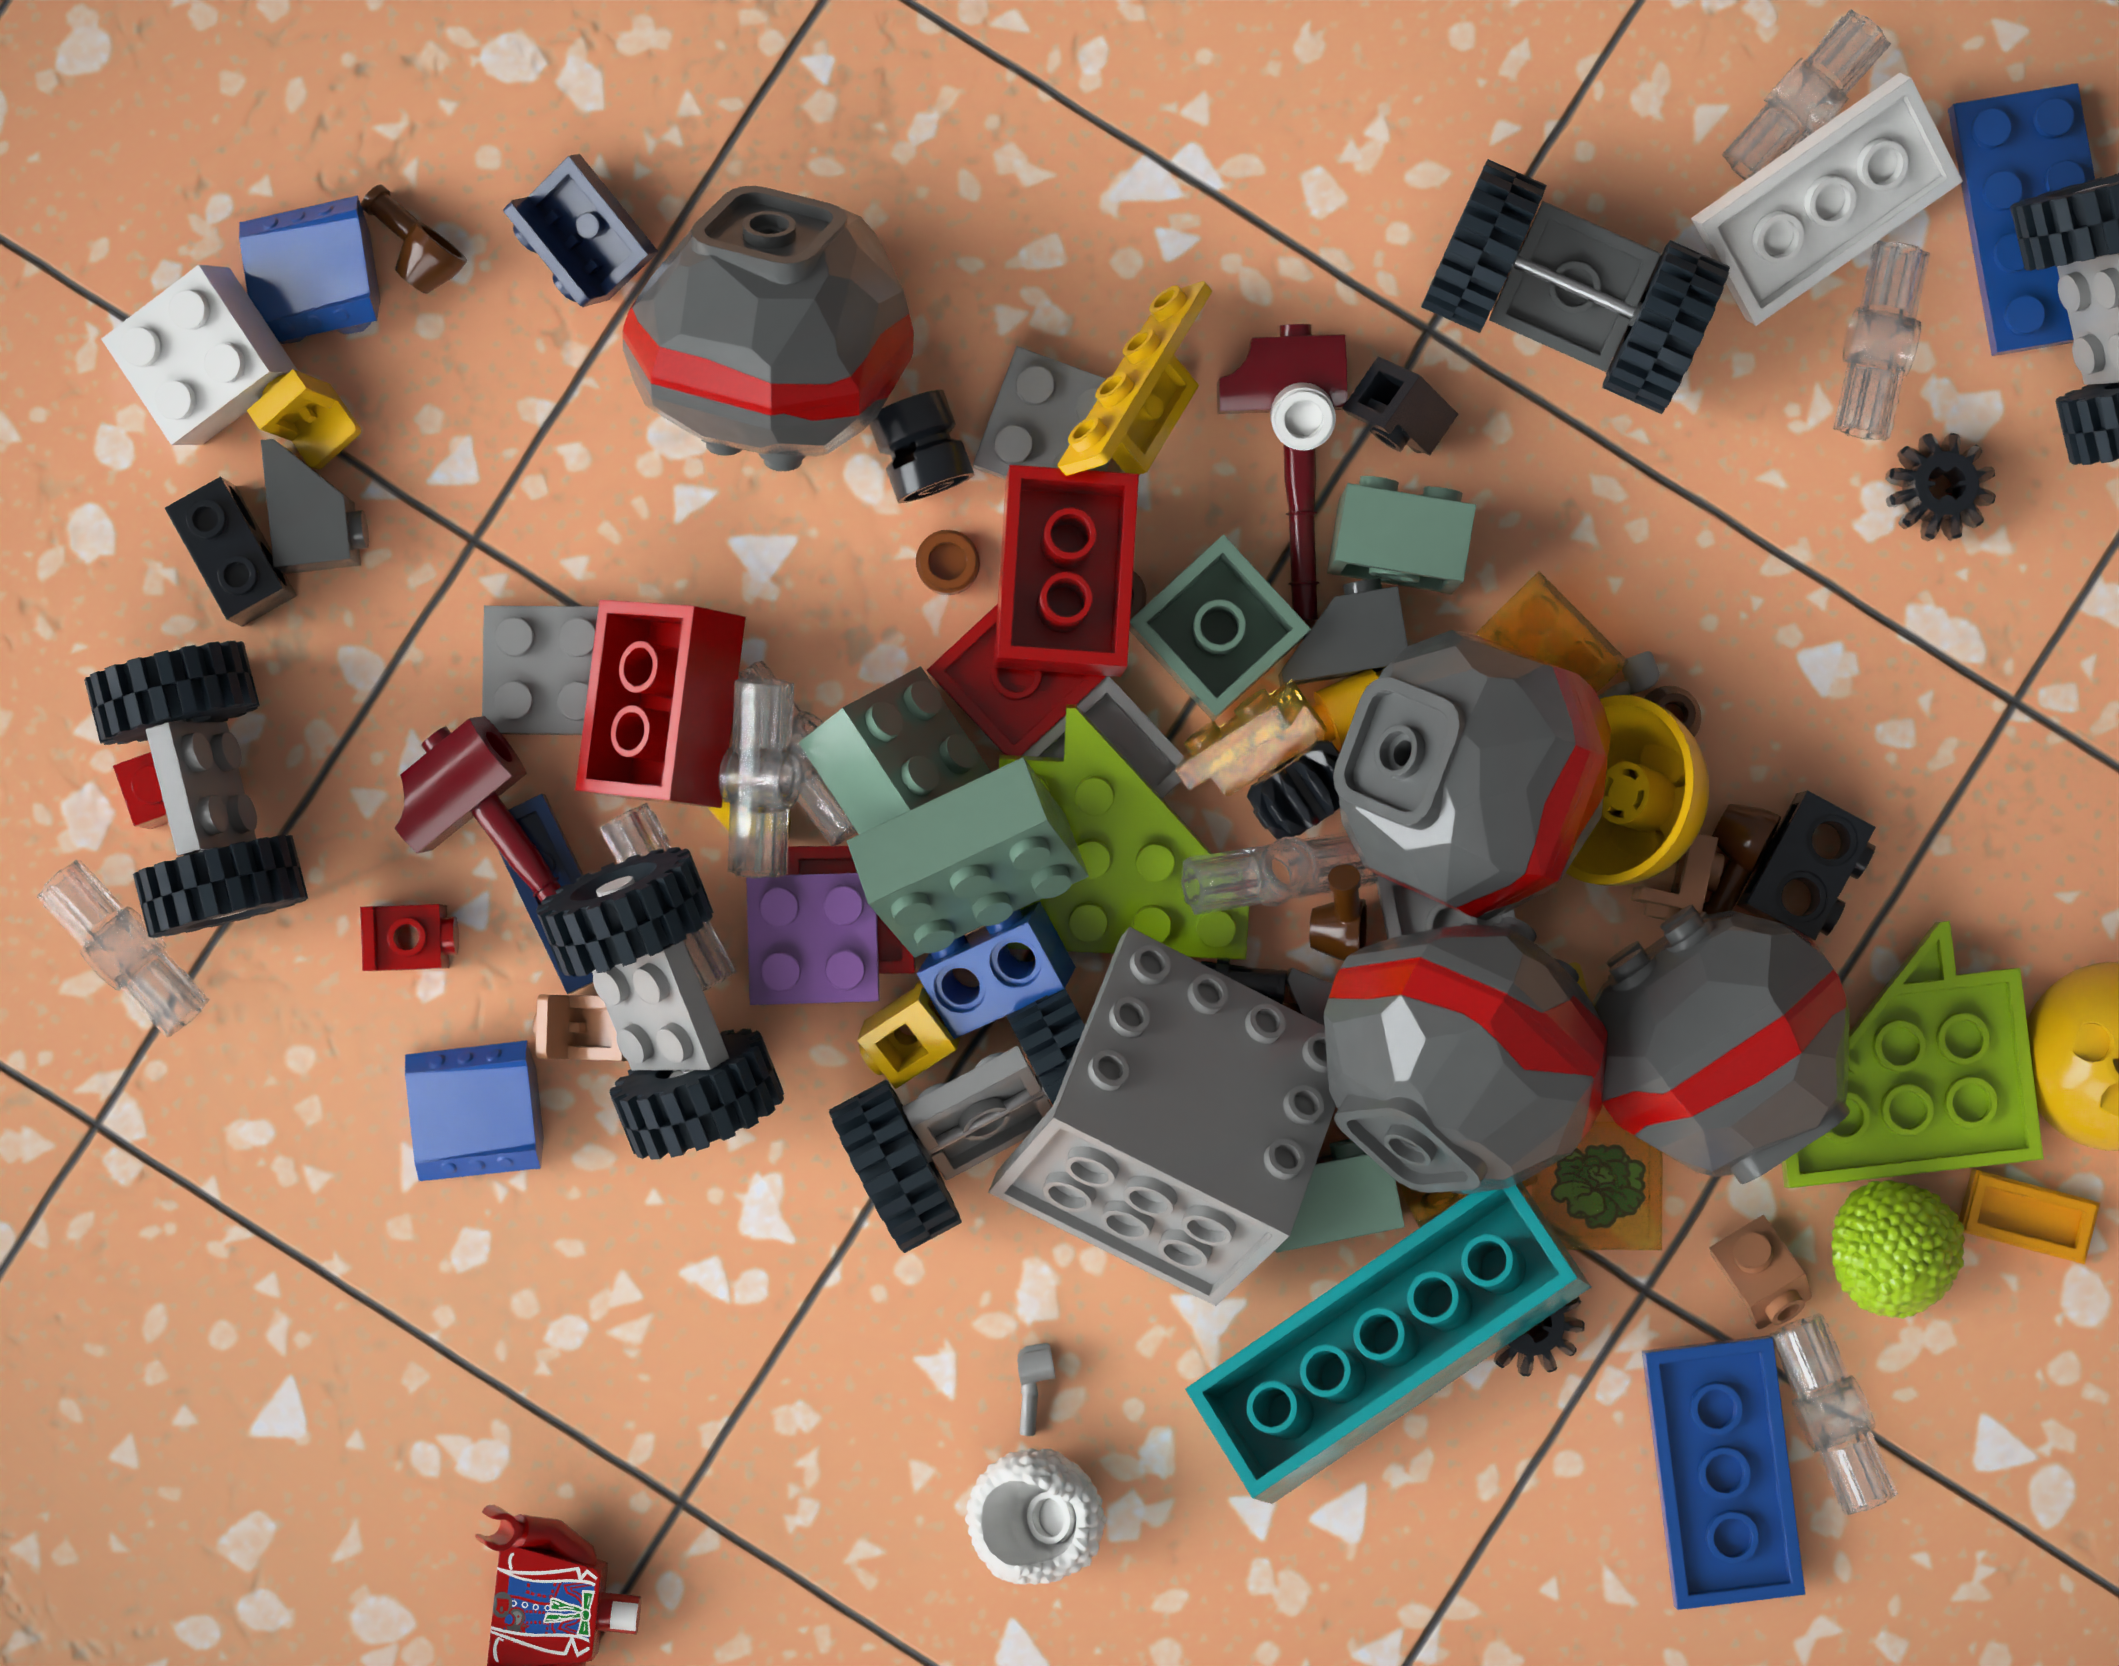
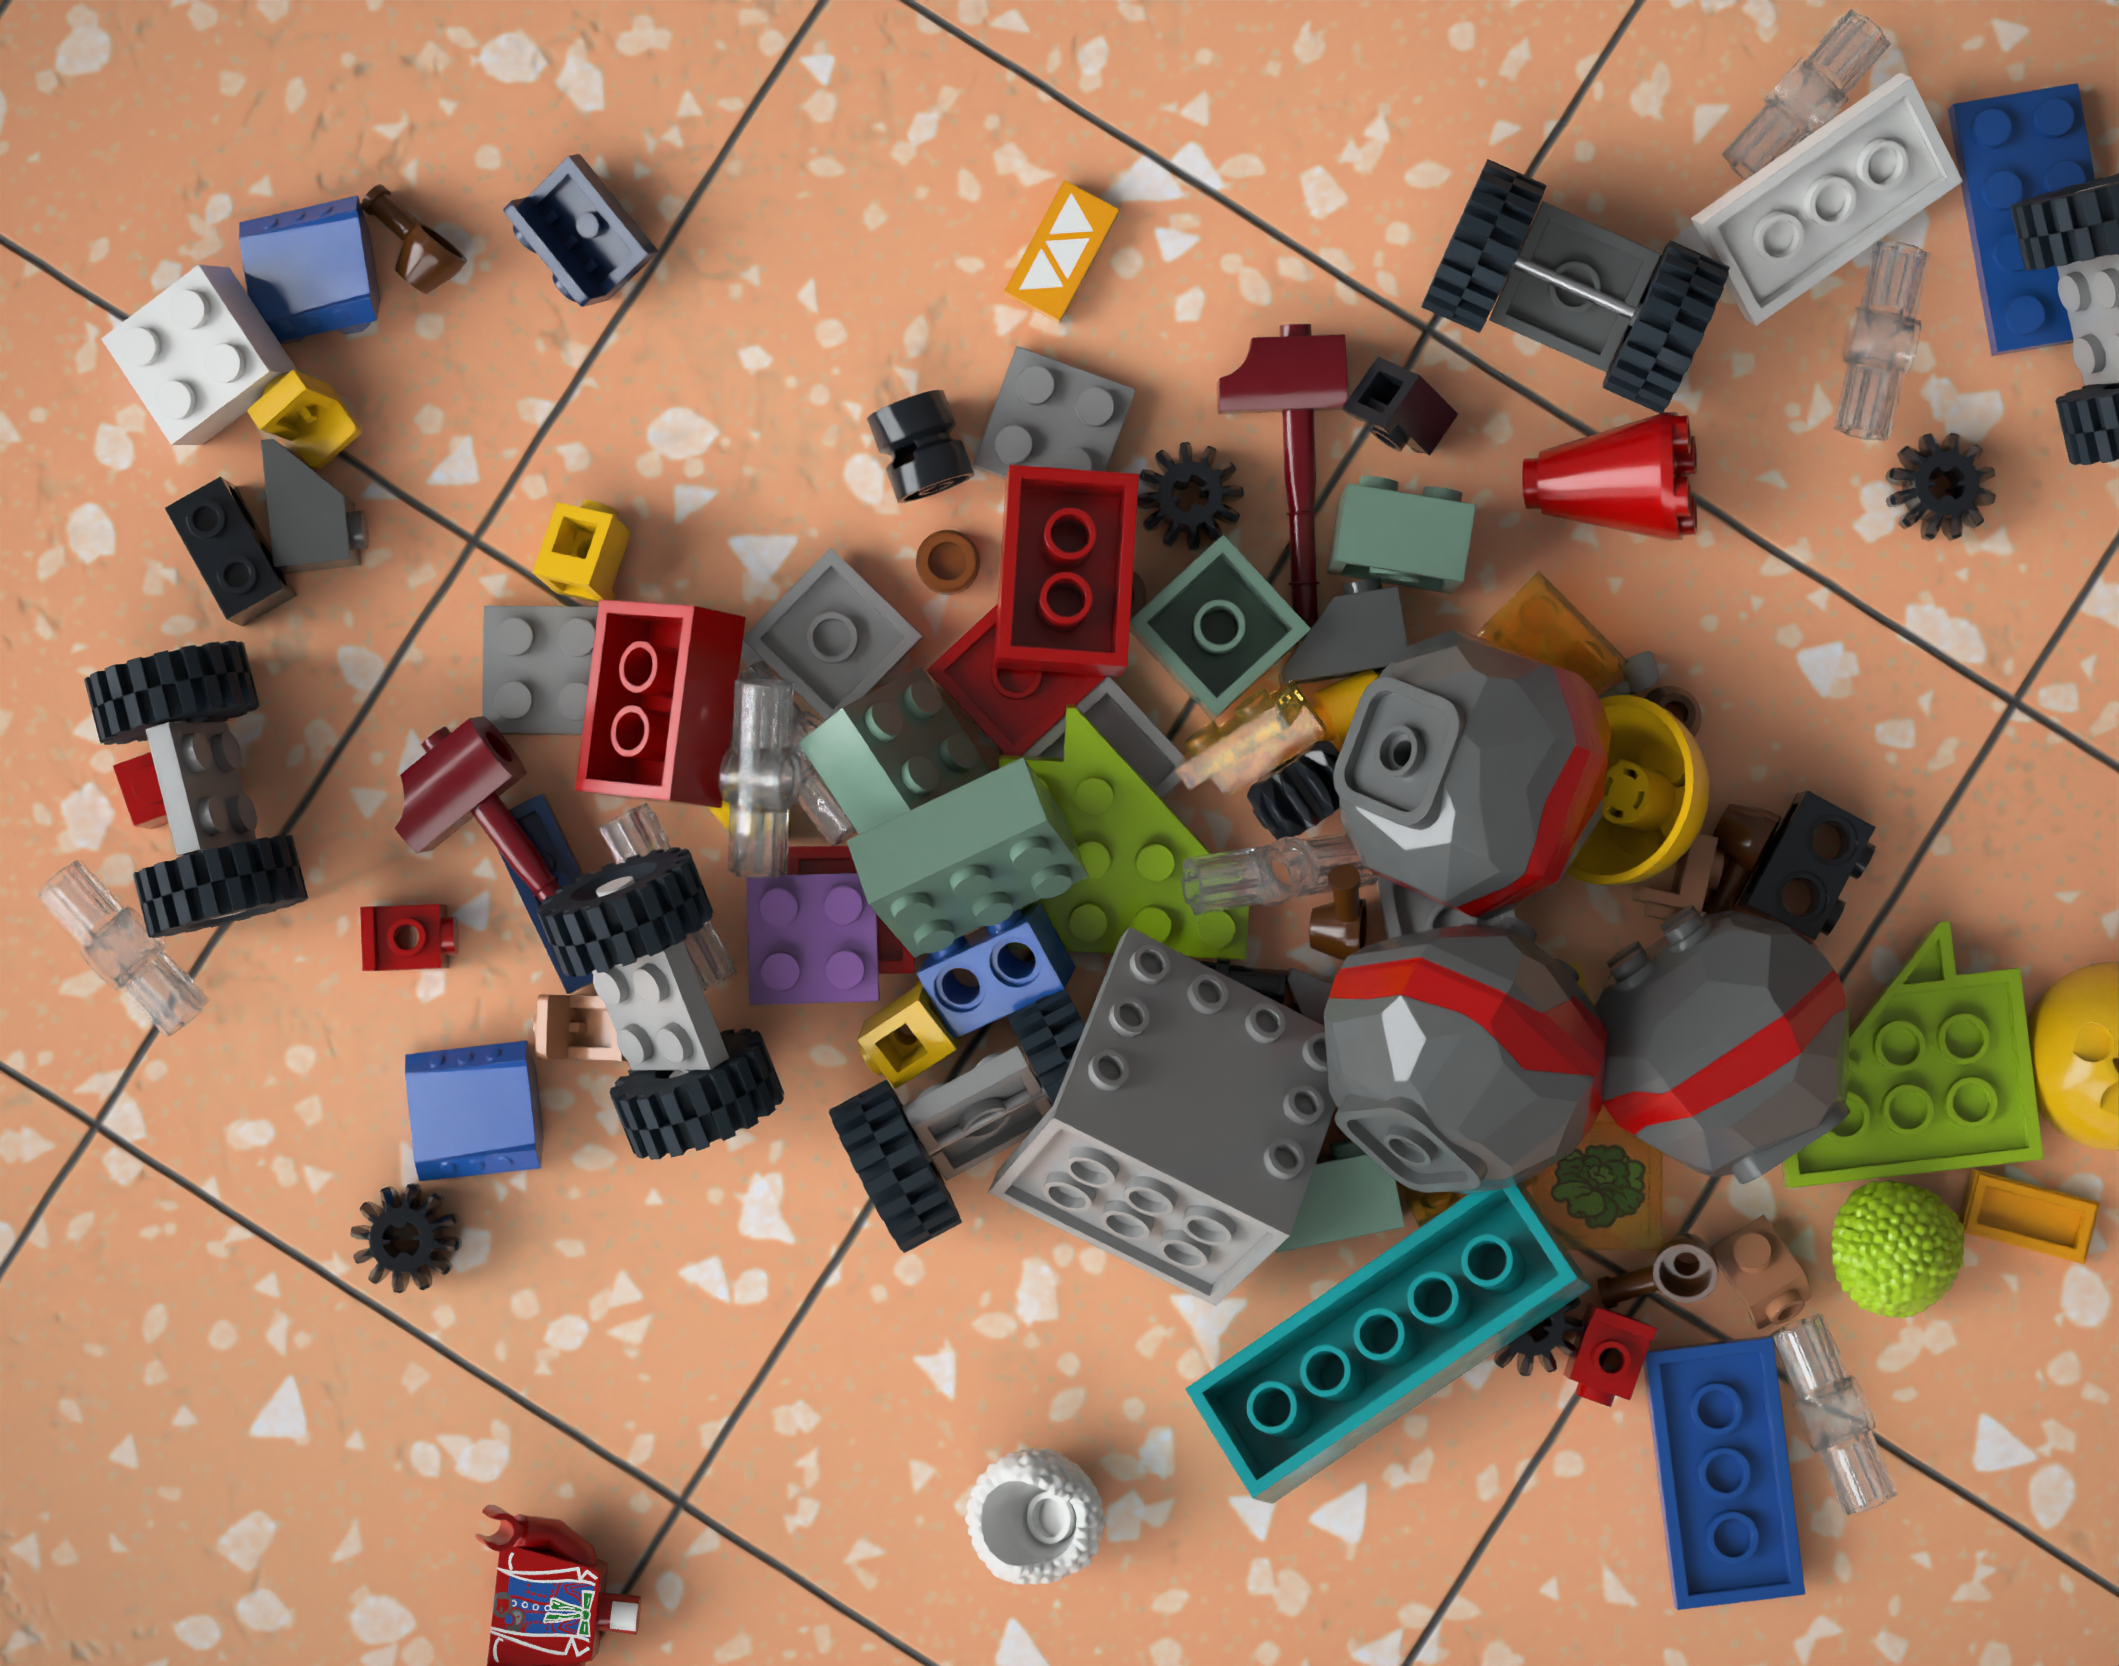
dark grey rock [622,186,914,471] -> none
light grey hand [1017,1343,1056,1436] -> none
yellow bracket [1057,281,1212,476] -> none
white tile [1270,383,1336,450] -> none
none -> black gear [350,1183,462,1293]
none -> yellow brick [532,500,631,603]
none -> light grey plate [743,548,923,720]
none -> light orange tile [1004,180,1120,324]
none -> black gear [1137,442,1244,552]
none -> red cone [1522,412,1697,541]
none -> red brick [1563,1302,1657,1407]
none -> reddish brown bar [1597,1233,1719,1309]

